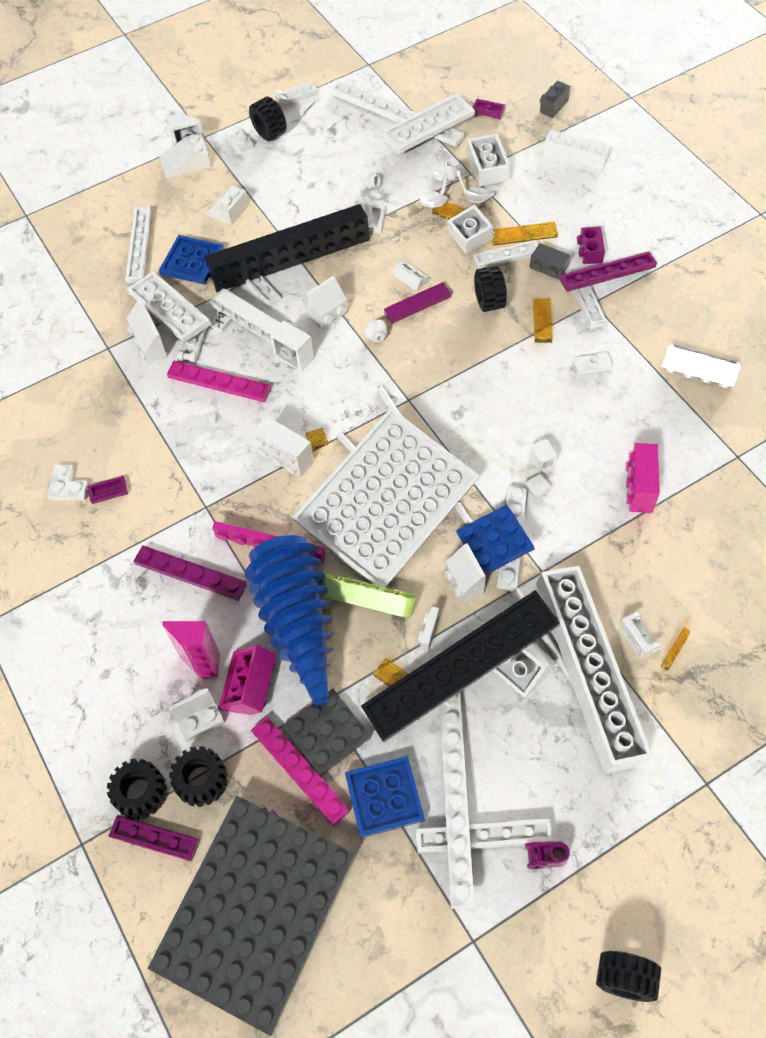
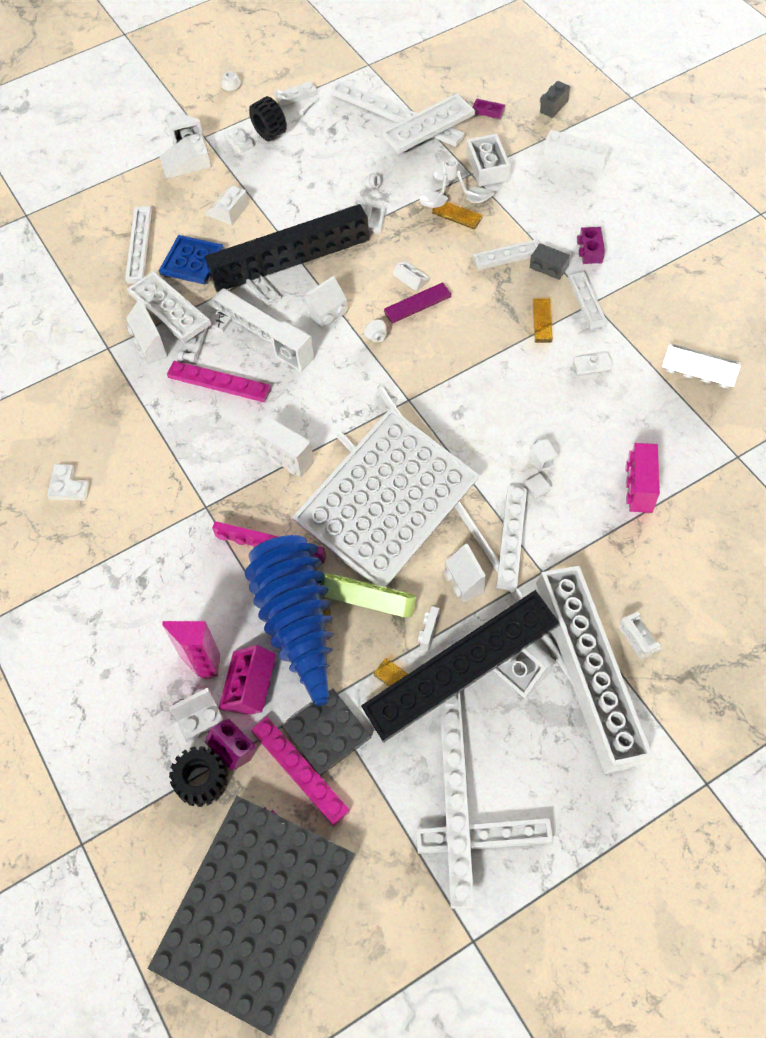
magenta tile [87,476,128,504] -> none
black tyre [107,759,167,819] -> none
magenta tile [108,815,200,862] -> none
magenta plate [134,545,247,601] -> none
clear yellow tile [305,427,329,450] -> none
blue plate [345,756,425,838] -> none
white brick [447,205,494,255] -> none
blue plate [456,504,535,575] -> none
black tyre [474,265,507,312] -> none
clear yellow tile [492,222,558,246] -> none
magenta piece [525,841,570,869] -> none
magenta plate [559,251,657,292] -> none
black tyre [596,951,662,1002] -> none
clear yellow tile [661,627,691,671] -> none
none -> magenta brick [204,718,257,771]
none -> white cone [221,71,241,92]

